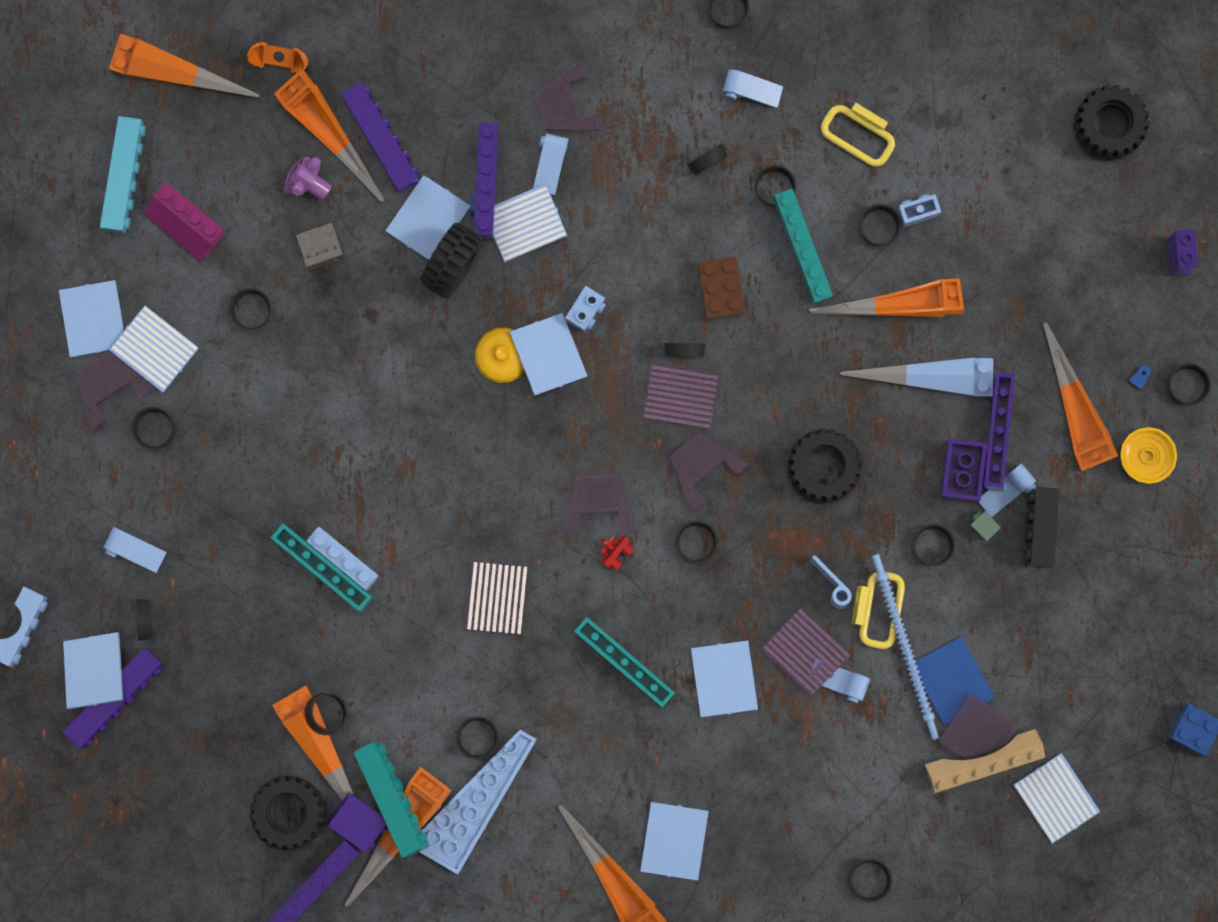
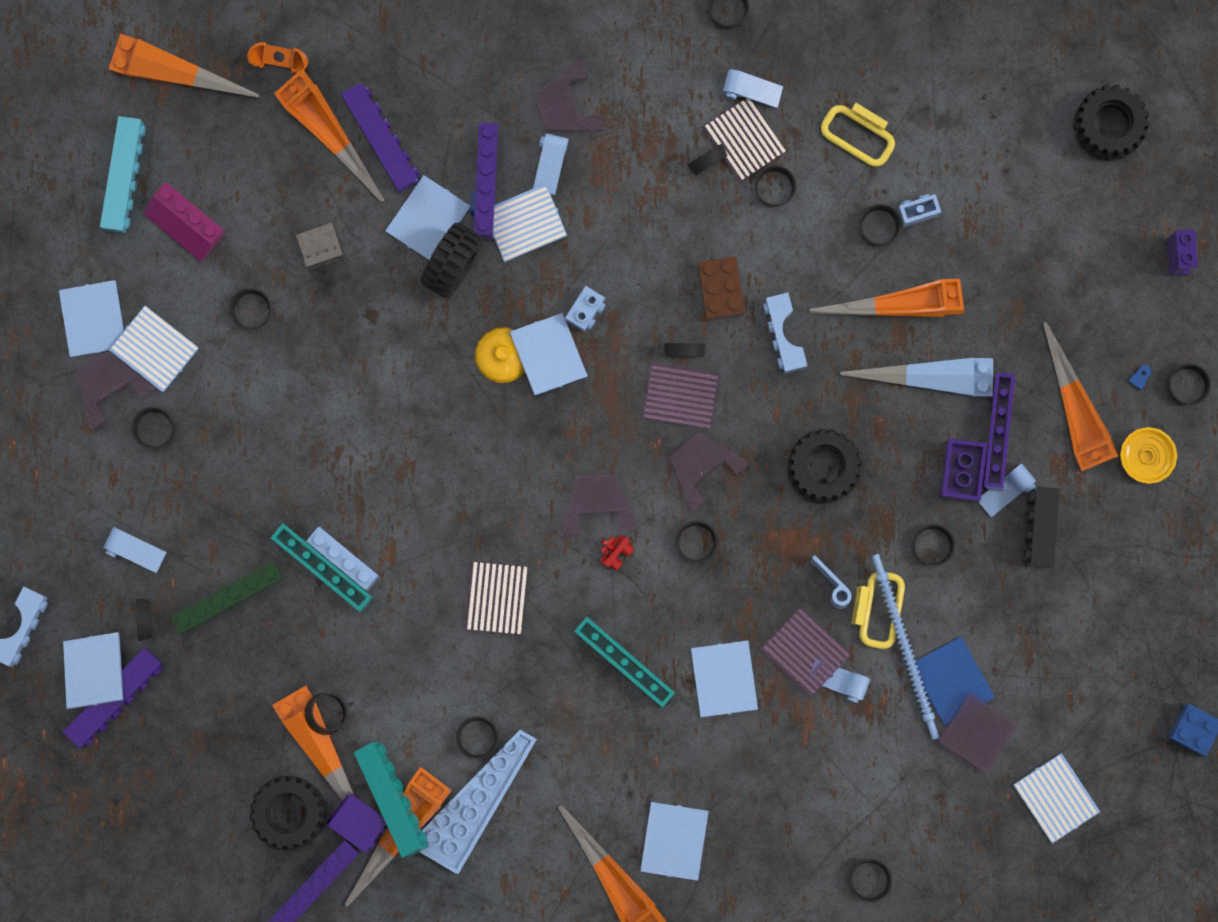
medium lavender piece [284,156,332,200] -> none
teal brick [772,189,833,304] -> none
tan arch [925,729,1045,793] -> none
sand green brick [971,511,1001,541] -> none
none -> dark green brick [171,561,284,635]
none -> piece [702,98,787,183]
none -> light blue arch [763,293,807,374]

